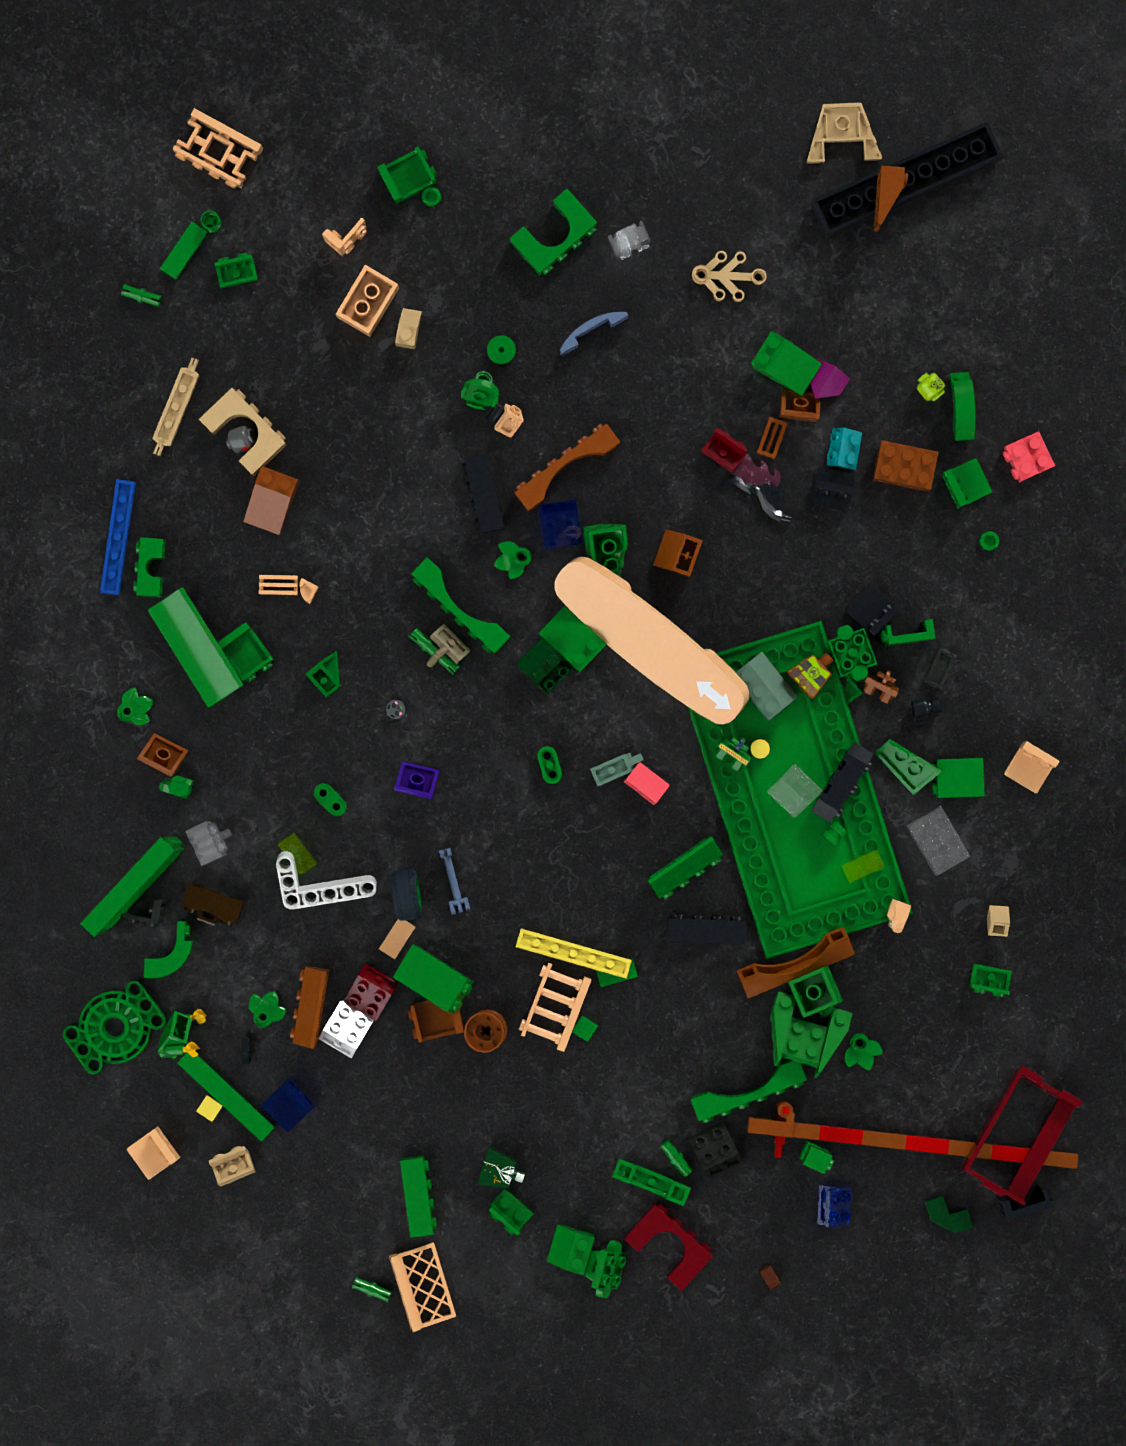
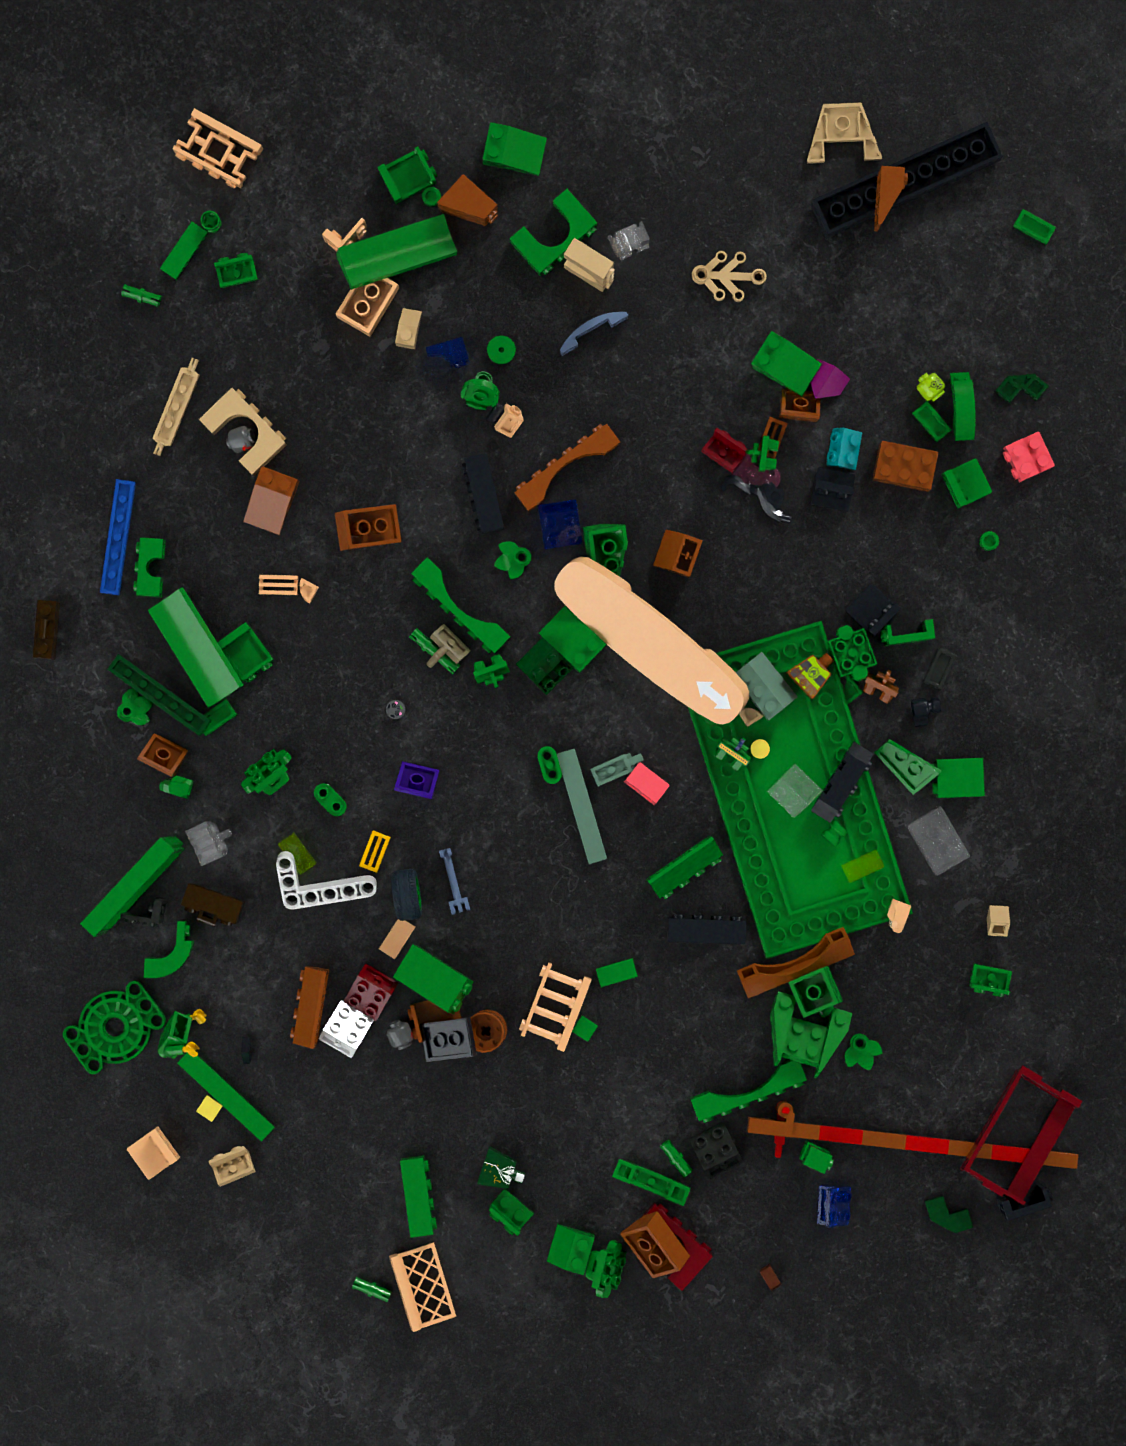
green plate [249,991,286,1028] -> none
clear blue bracket [262,1078,315,1132] -> none
green slope [306,651,341,698] -> none
light yellow tile [516,929,632,979] -> none
light nougat bracket [1004,741,1059,793] -> none
none -> dark brown piece [33,600,60,660]
none -> dark green plate [107,654,211,736]
none -> green tile [203,699,238,737]
none -> green piece [241,749,291,796]
none -> dark orange slope [335,504,401,551]
none -> green arch [336,214,457,290]
none -> yellow tile [359,830,391,873]
none -> dark grey head [386,1020,414,1050]
none -> black tile [420,1017,477,1062]
none -> clear blue arch [425,337,469,368]
none -> dark orange slope [437,174,498,226]
none -> green hips [473,654,510,688]
none -> green slope [483,122,547,176]
none -> sand green tile [557,749,607,864]
none -> tan arch [564,238,615,292]
none -> dark orange slope [620,1211,690,1278]
none -> tan tile [739,708,764,727]
none -> green hips [747,436,779,472]
none -> green plate [912,401,952,443]
none -> dark green tile [995,374,1049,403]
none -> green tile [1013,209,1056,245]

